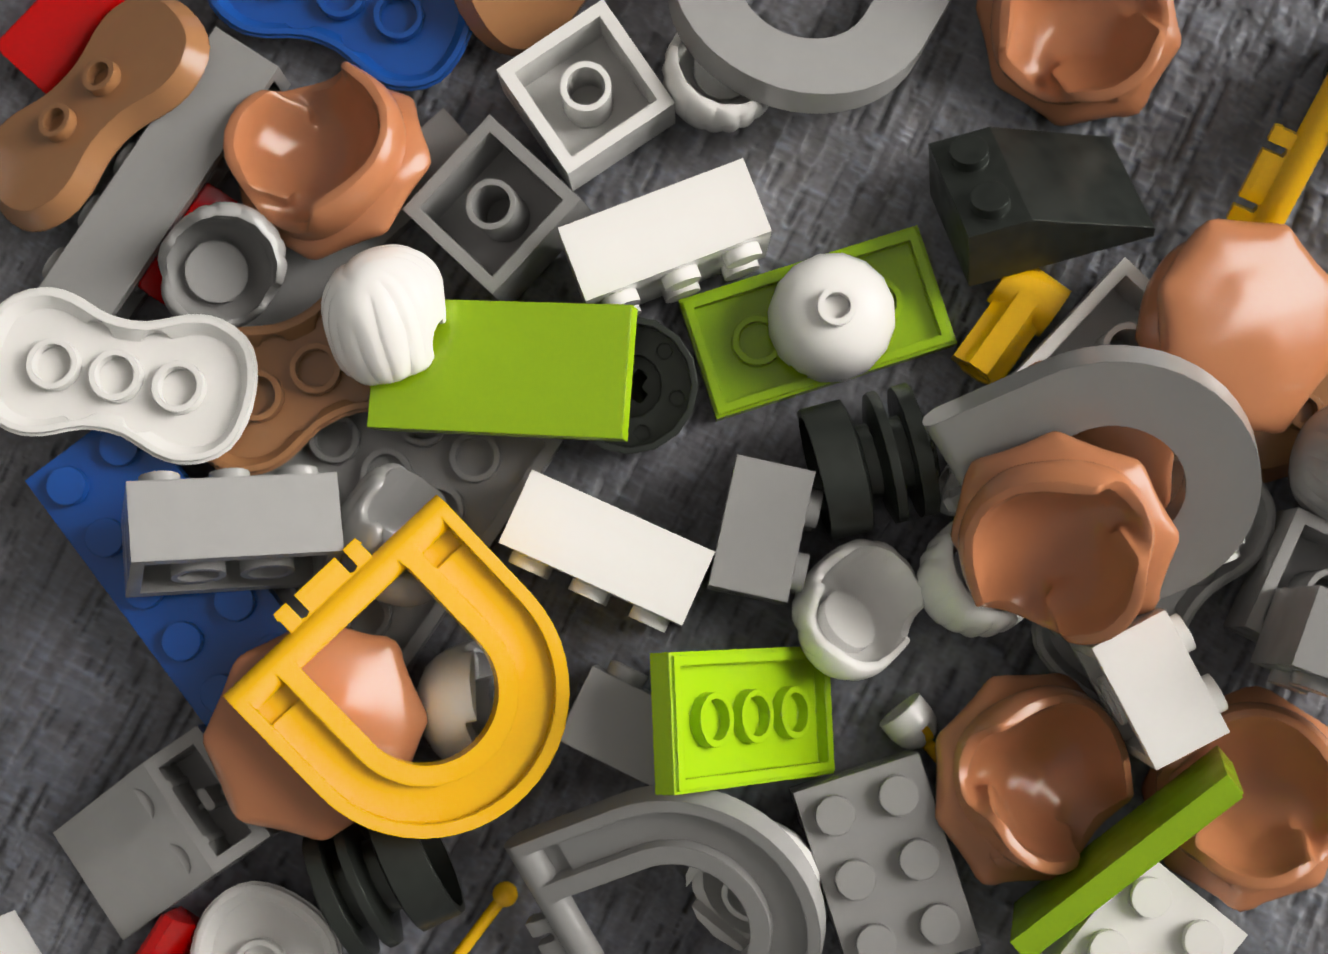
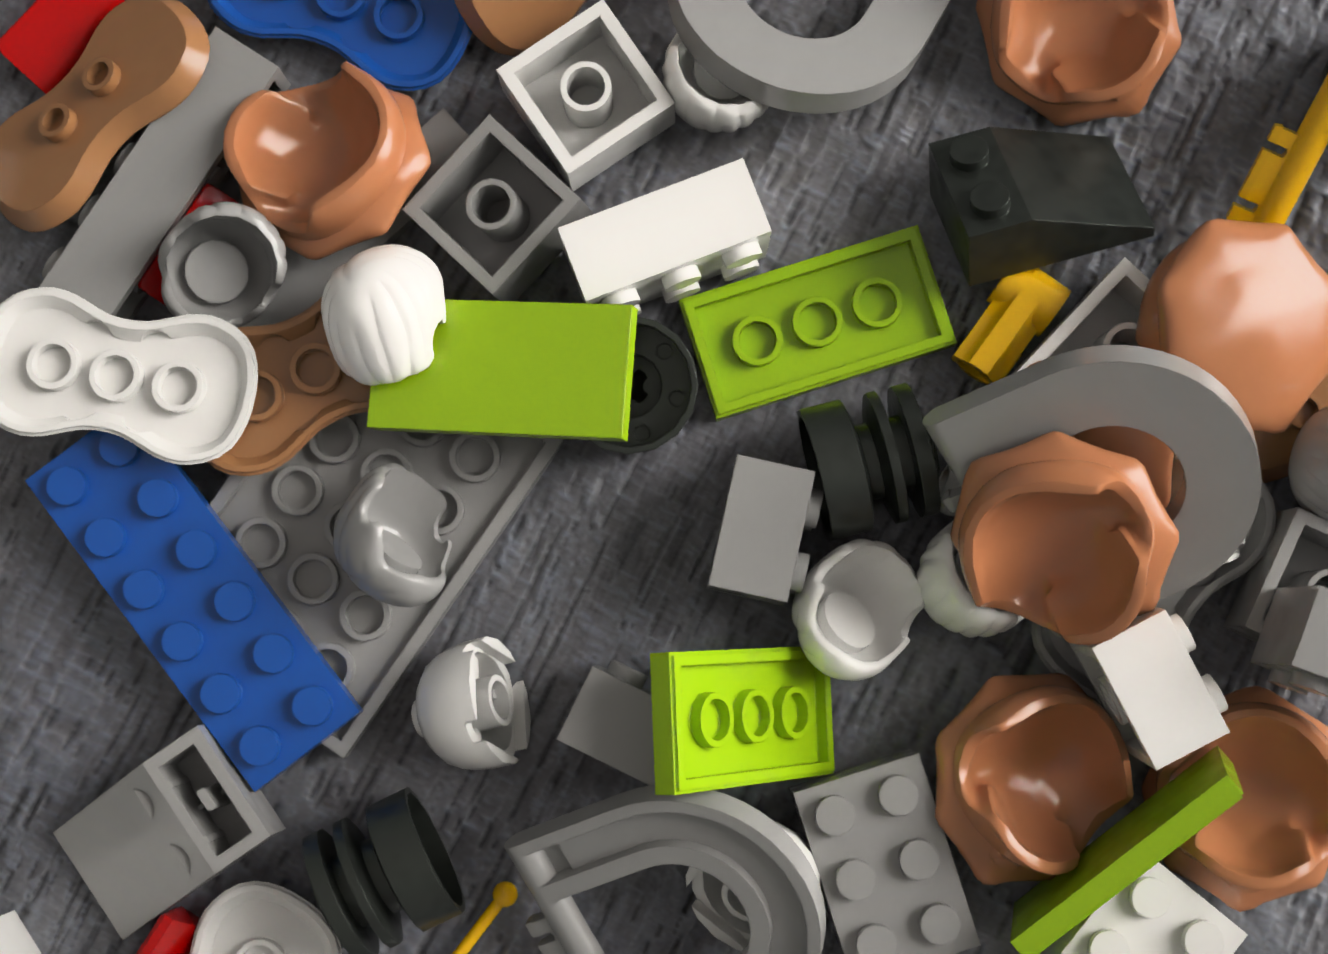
light grey brick [121,465,344,598] -> none
nougat piece [203,627,428,841] -> none
yellow piece [223,495,570,839] -> none
white brick [498,470,715,633] -> none
white cylinder [768,253,895,382] -> none
white hinge [879,693,937,763] -> none

